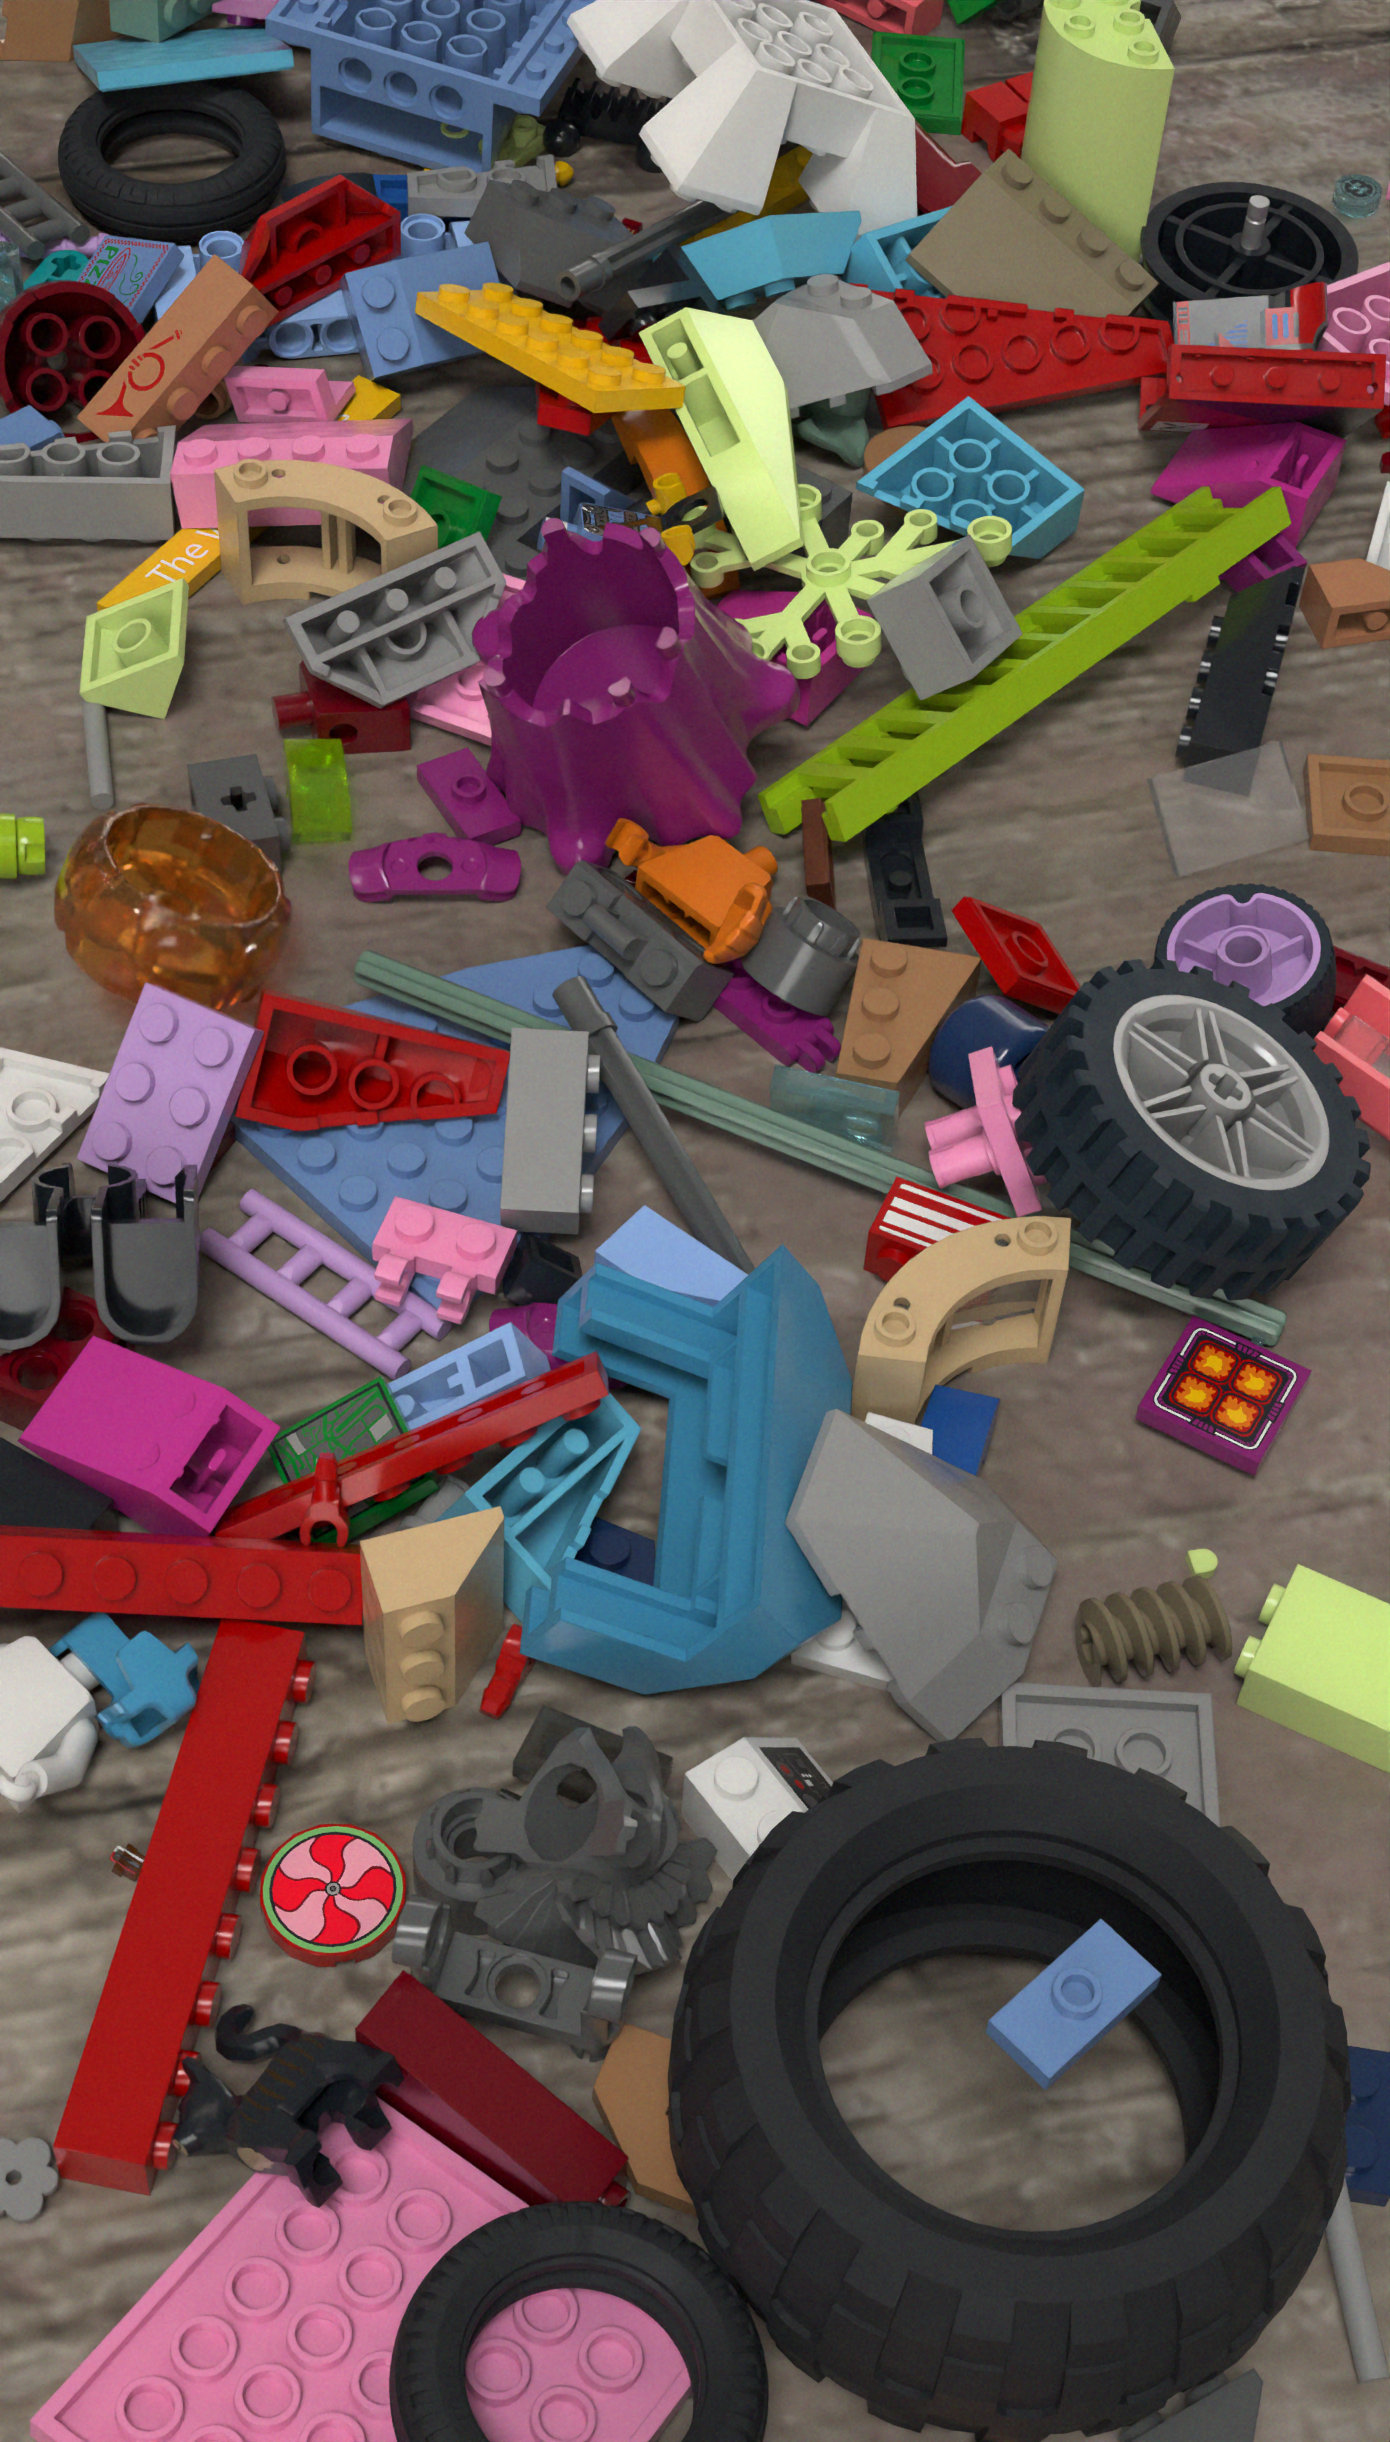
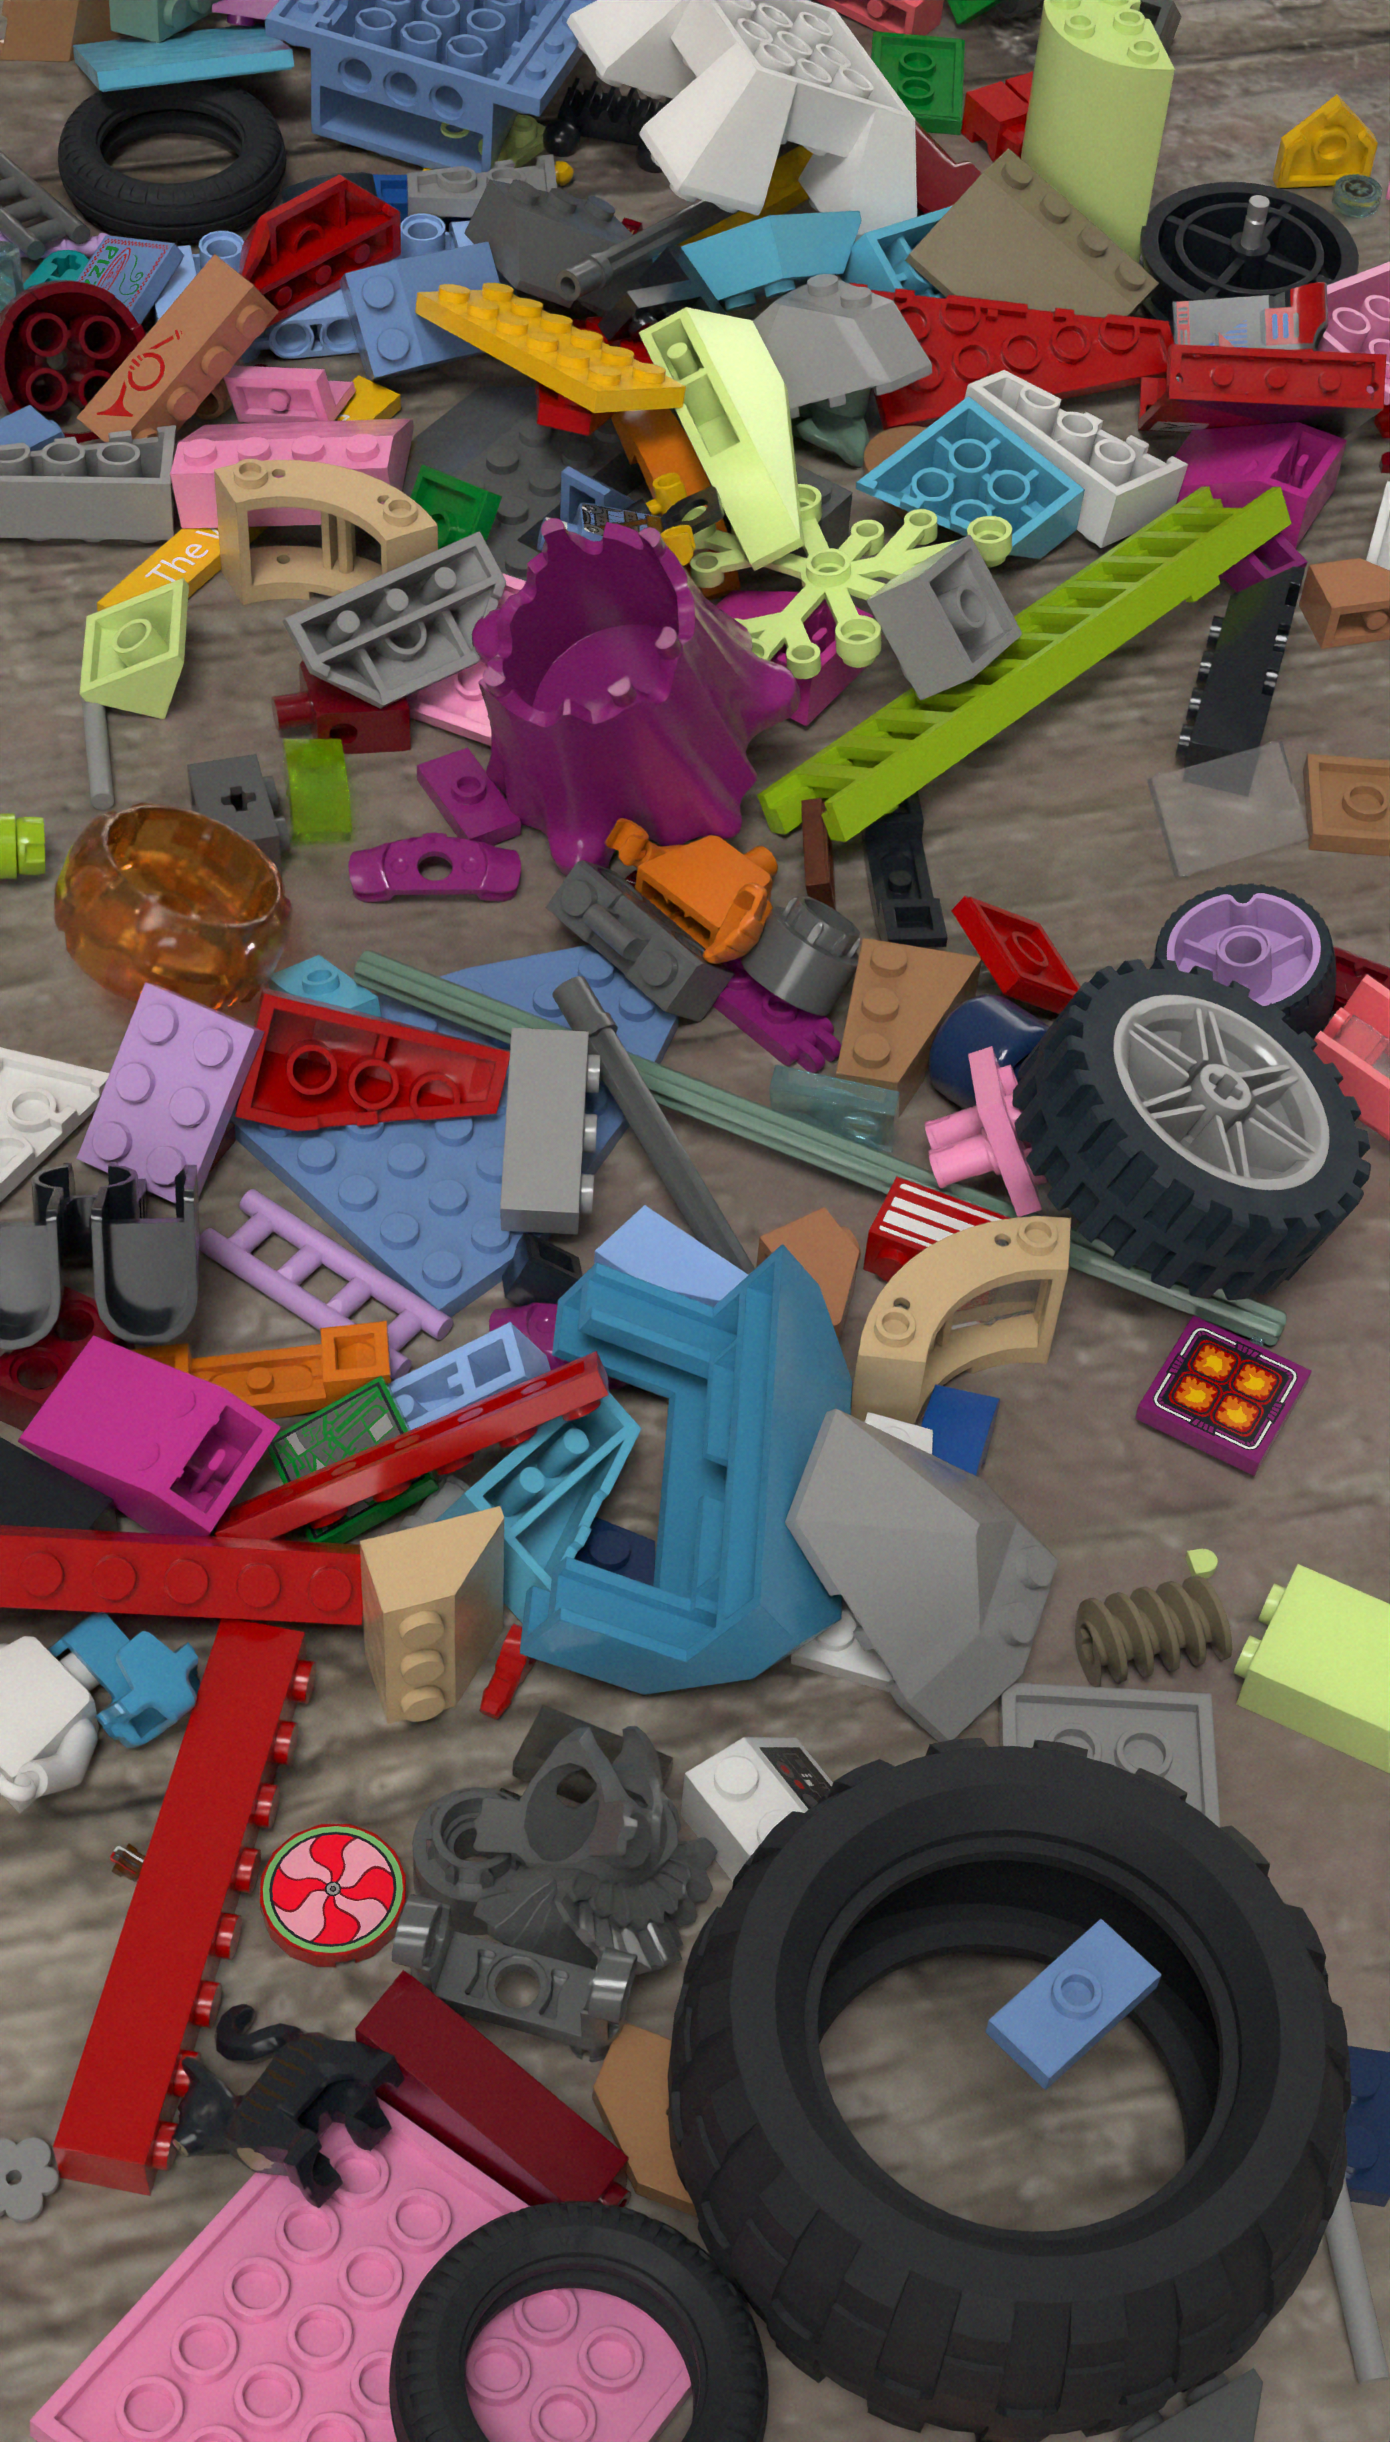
red piece [299,1452,351,1547] -> none
bright pink plate [372,1196,517,1325] -> none
none -> orange slope [130,1321,391,1419]
none -> medium azure plate [267,955,381,1017]
none -> nougat slope [756,1207,861,1344]
none -> white wedge [964,370,1188,548]
none -> yellow plate [1272,94,1378,188]

